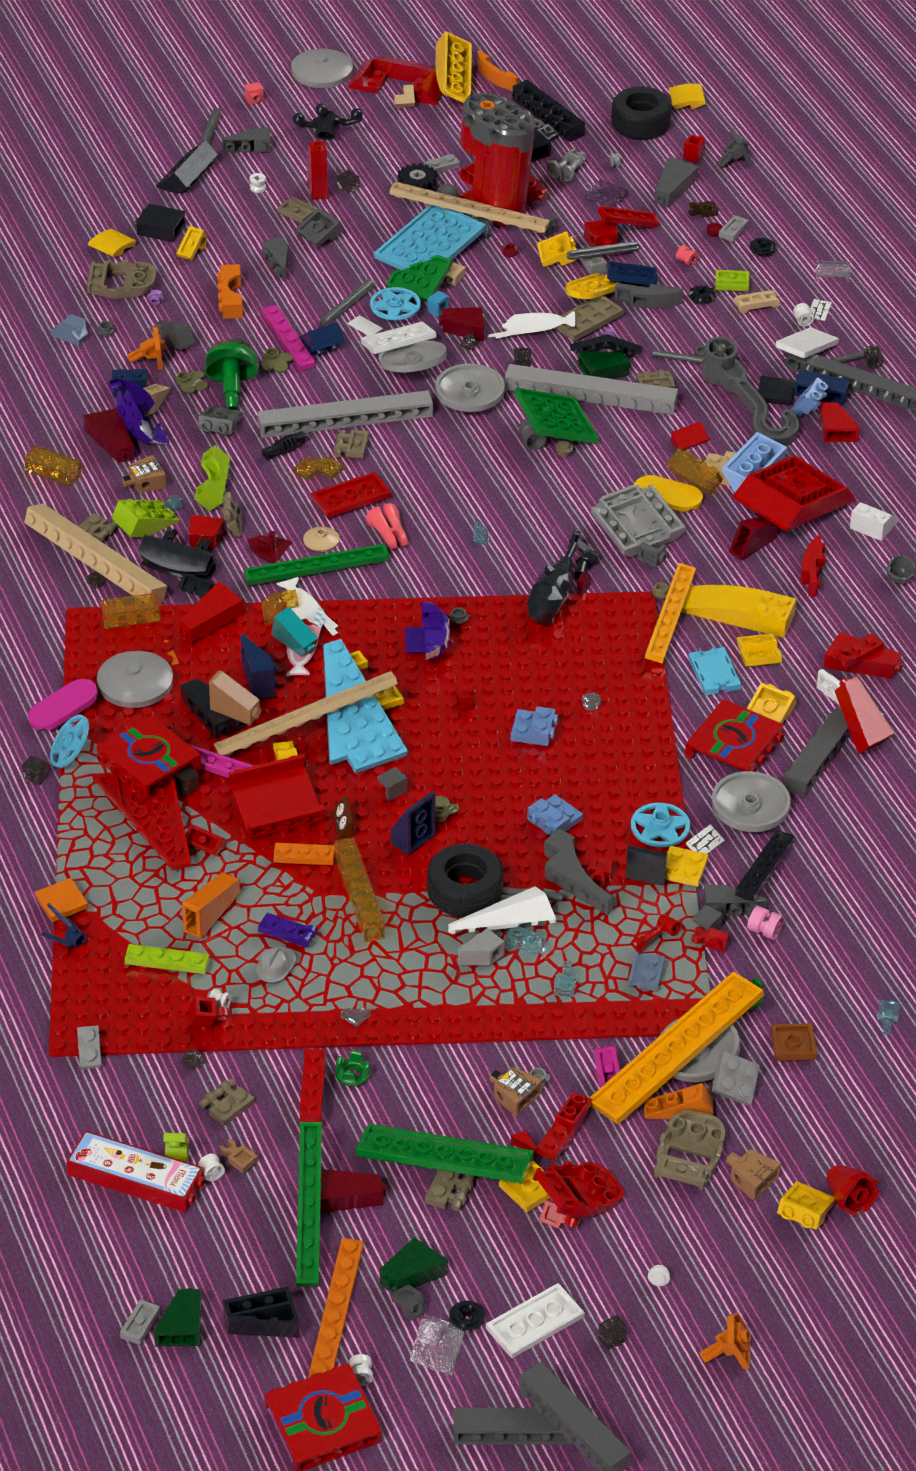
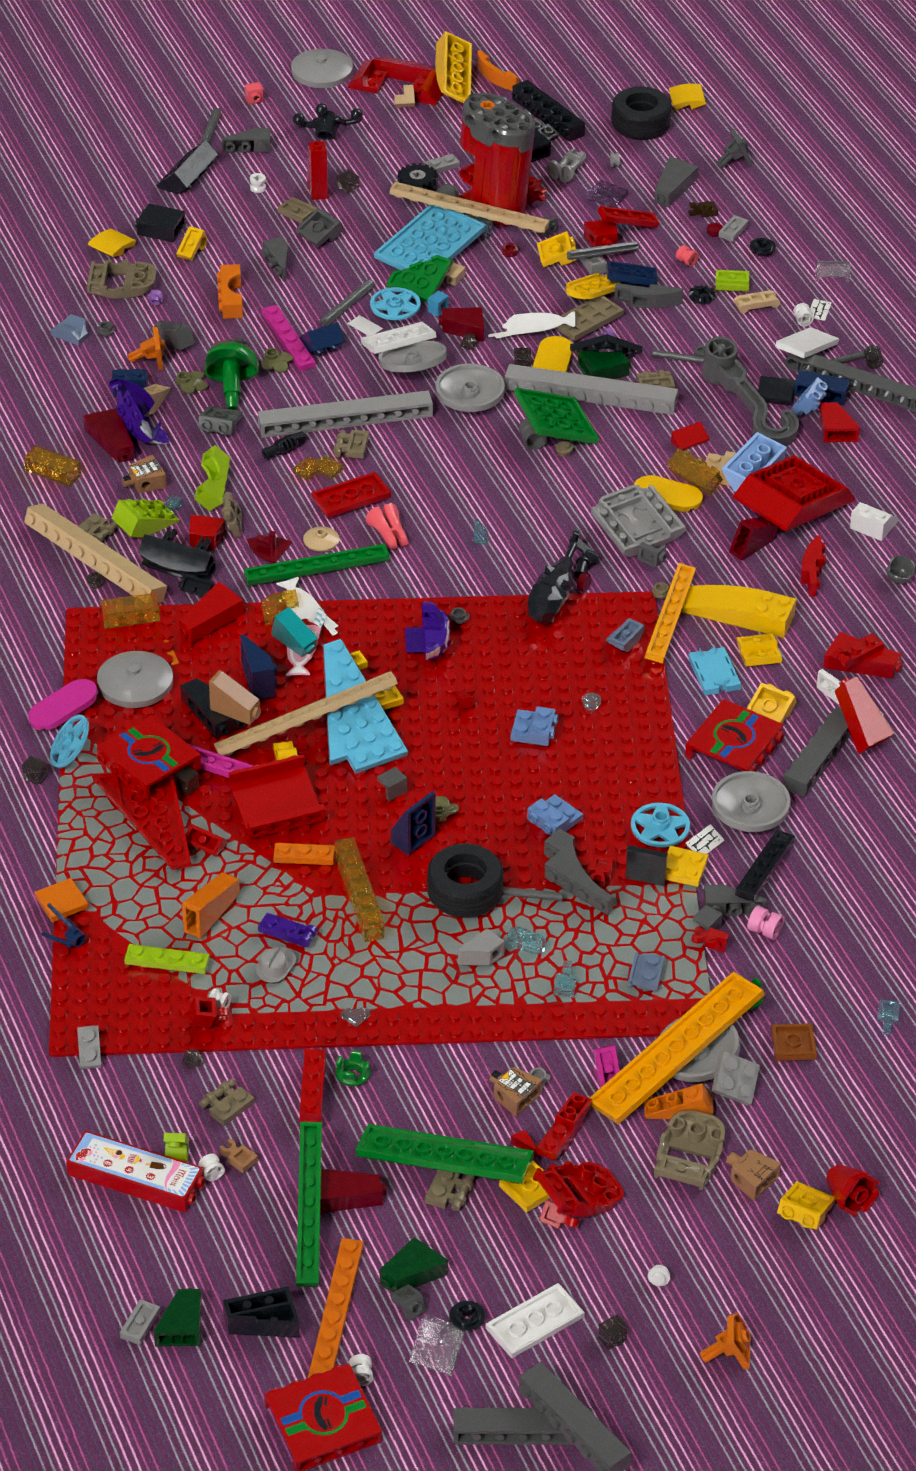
reddish brown slope [333,796,353,838] -> none
white wedge [448,886,556,934] -> none
red brick [633,914,681,952] -> none
red brick [683,135,705,163] -> none
none -> yellow tile [533,336,573,372]
none -> sand blue slope [605,618,644,652]

